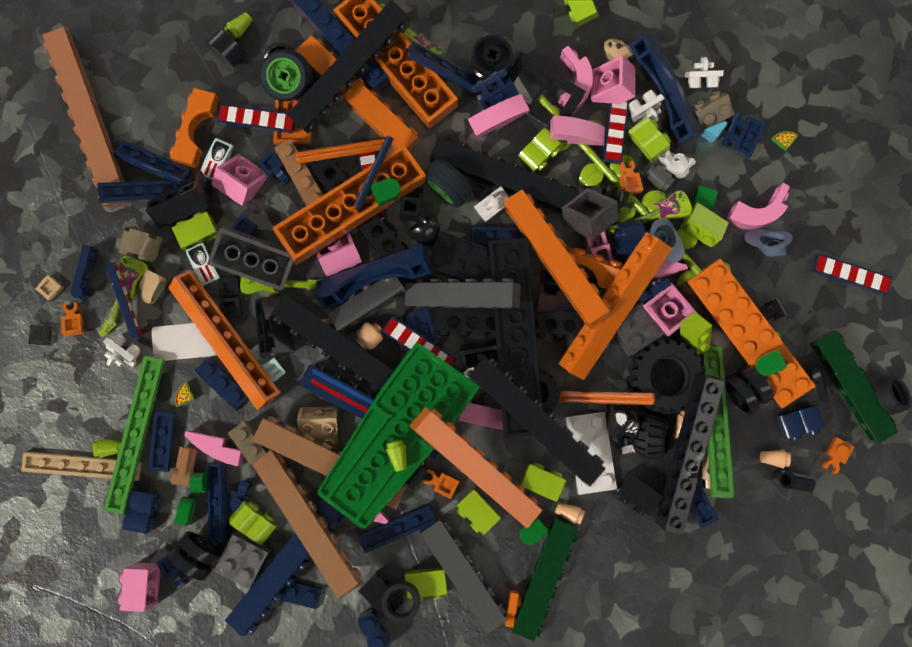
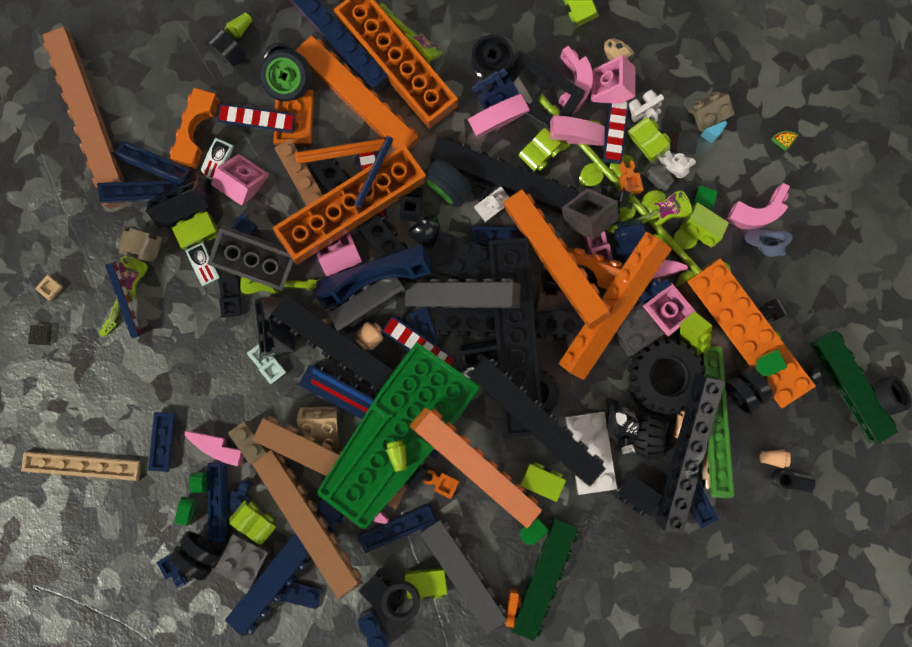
orange plate [61,302,84,337] -> none
dark blue plate [71,244,98,300] -> none
lime cone [93,439,122,458] -> none
white hips [103,333,141,368] -> none
bright green plate [103,356,165,514] -> none
bright pink brick [118,562,161,612] -> none
dark blue brick [122,489,160,534] -> none
tan rock [139,270,166,304] -> none
white sticker [152,323,217,361] -> none
orange brick [169,270,281,411] -> none
medium nougat piece [171,447,198,487] -> none
tile [175,382,196,407] -> none
dark blue plate [194,357,249,411] -> none
dark blue plate [257,151,290,185] -> none
black brick [287,0,411,134] -> none
green piece [371,178,400,206] -> none
dark blue tile [407,41,477,92] -> none
lime brick [456,488,501,535] -> none
bright pink slope [459,403,503,430] -> none
light nougat cone [555,502,585,526] -> none
orange axle [558,391,655,405] -> none
dark blue arch [630,34,704,144] -> none
sand blue piece [649,218,684,263] -> none
white hips [685,57,723,88] -> none
dark blue plate [720,112,766,159] -> none
dark blue brick [776,405,825,441] -> none
tile [812,253,892,296] -> none
orange plate [822,437,854,474] -> none

